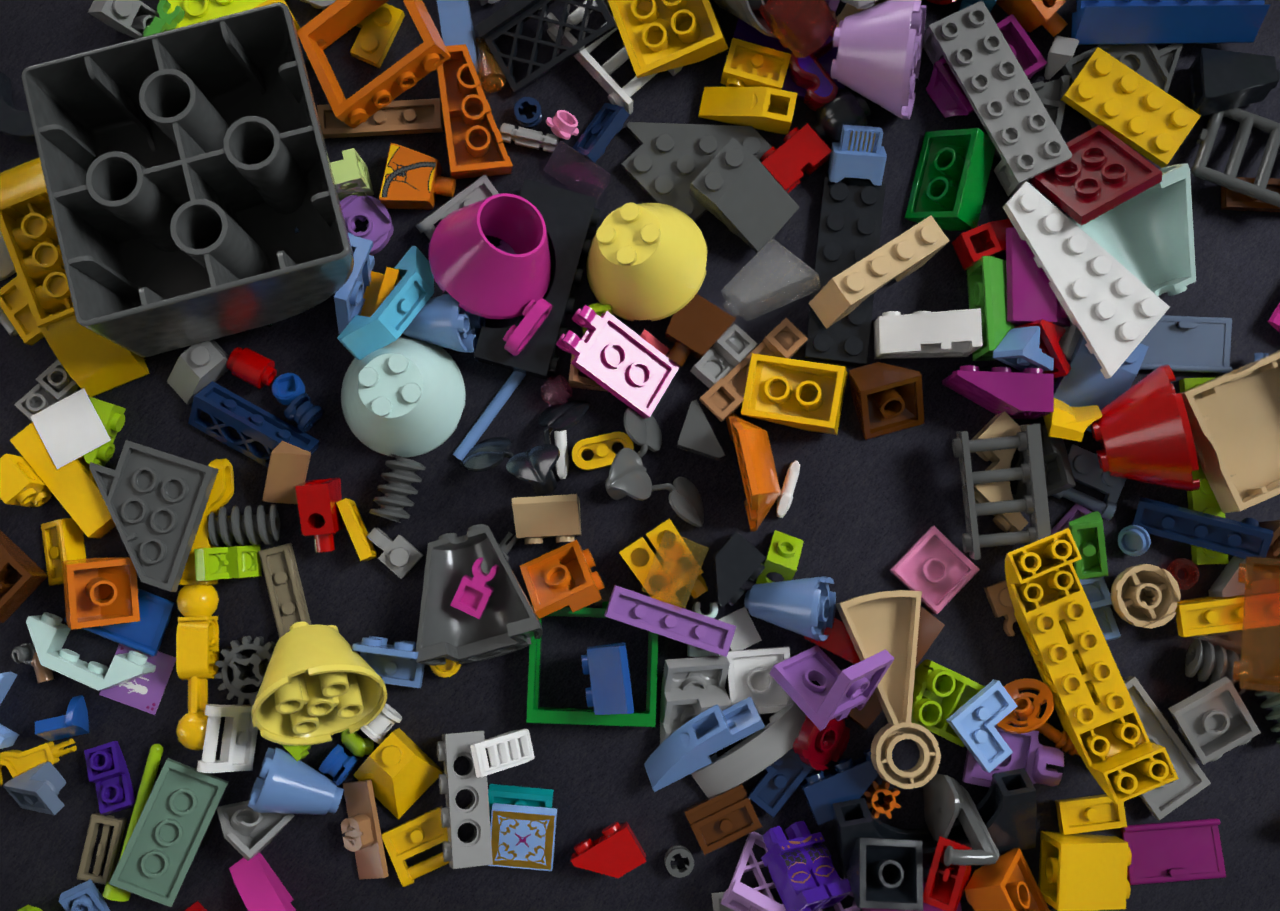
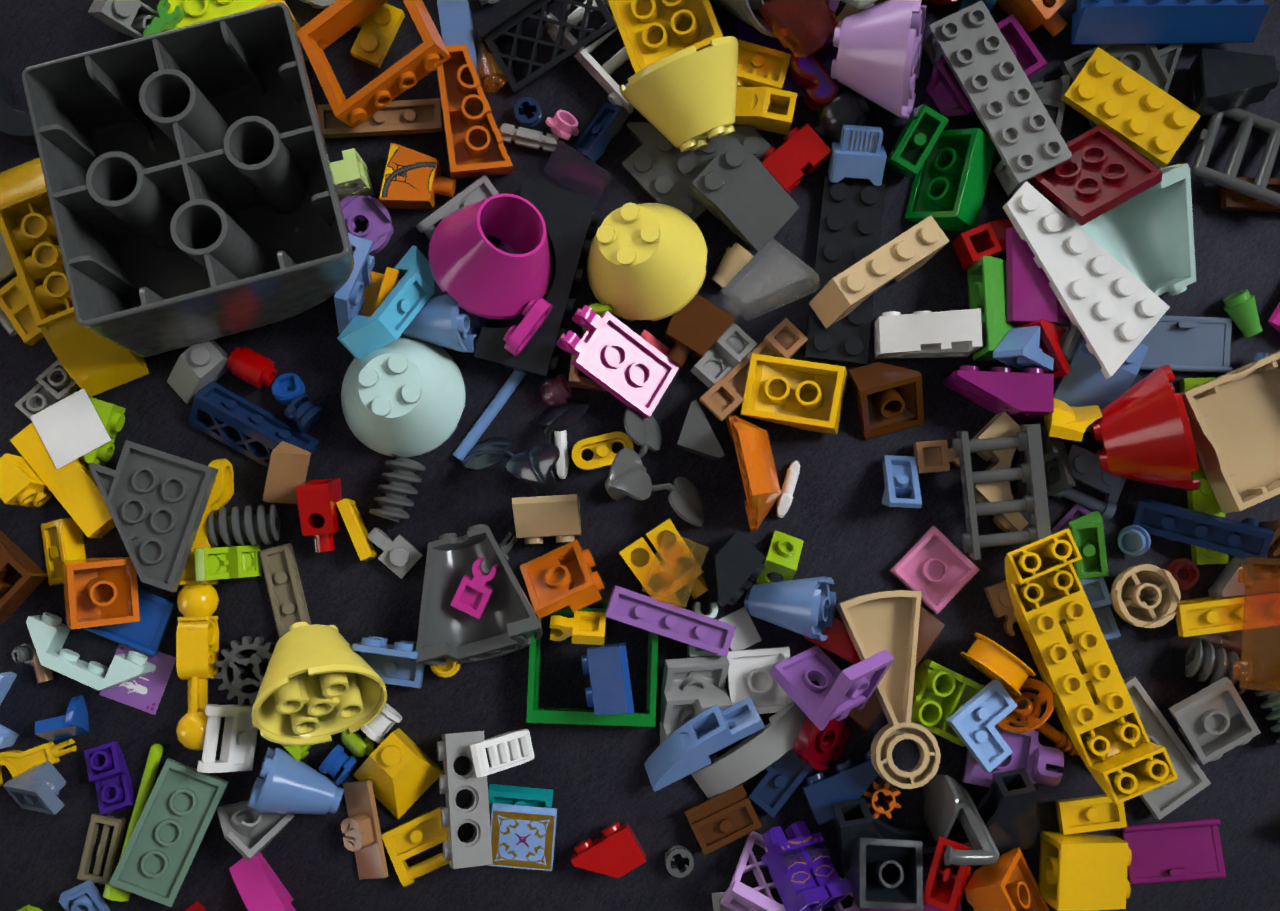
light grey slope [1044,36,1079,80] -> none
none -> yellow plate [550,611,606,645]
none -> light yellow cone [619,36,739,152]
none -> tan cone [711,242,755,290]
none -> medium blue slope [881,455,922,508]
none -> green brick [885,104,949,178]
none -> medium nougat plate [913,440,960,474]
none -> light orange wheel [960,632,1036,696]
none -> bright green cone [1223,289,1263,338]

